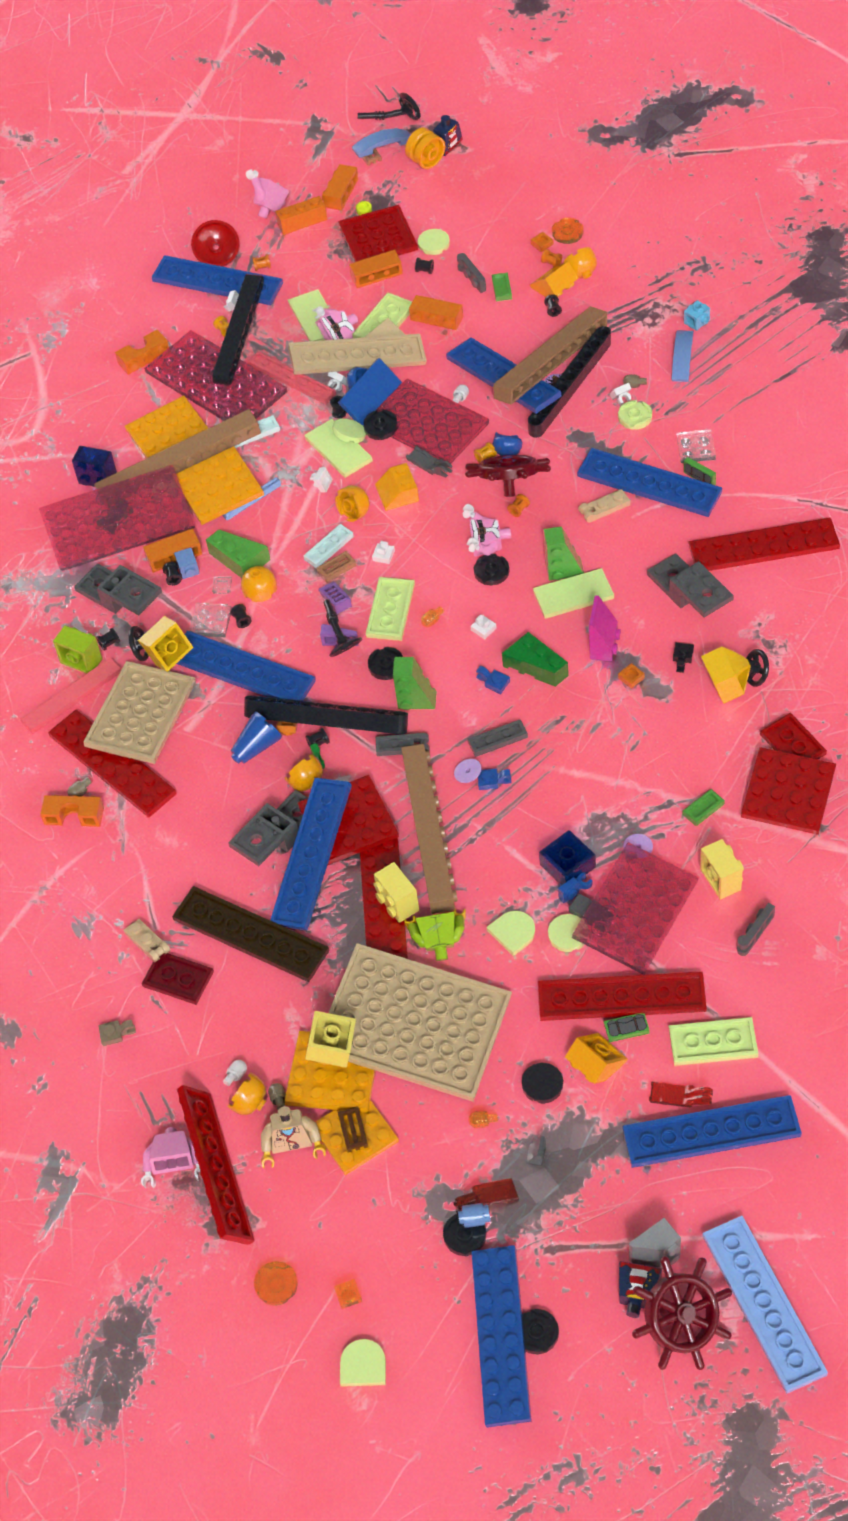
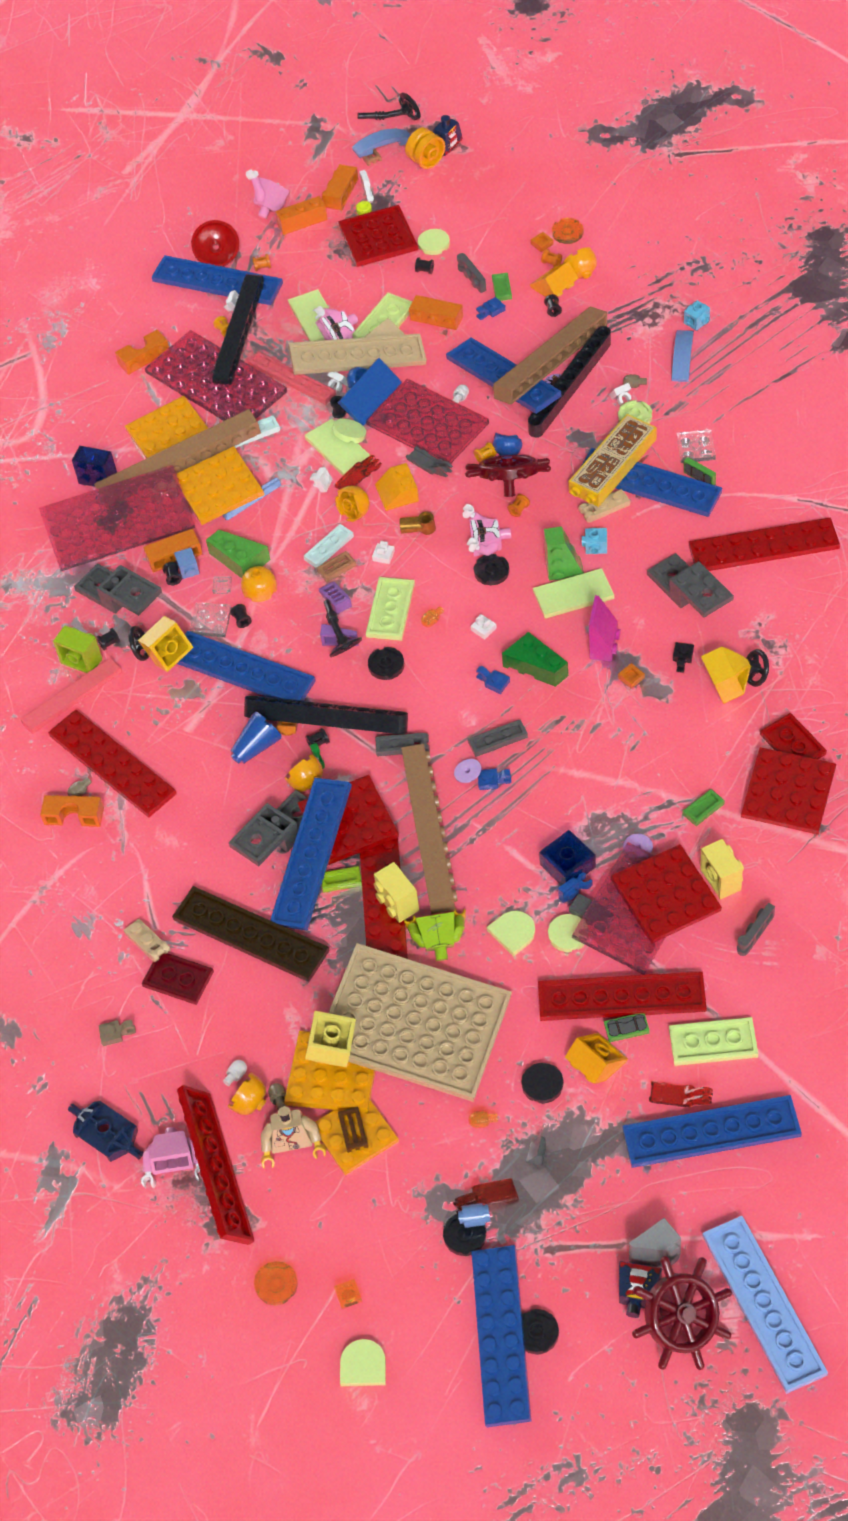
tan plate [84,661,196,764] -> none
orange brick [349,250,403,288] -> none
black tile [363,410,398,440] -> none
bright green wedge [393,657,437,710] -> none
none -> dark blue plate [68,1101,144,1162]
none -> lime tile [322,866,362,893]
none -> clear red arm [335,455,382,490]
none -> white tile [360,170,374,202]
none -> pearl gold piece [399,511,436,535]
none -> blue plate [476,297,506,320]
none -> brick [569,414,657,507]
none -> medium azure brick [582,528,607,554]
none -> red plate [611,844,722,944]

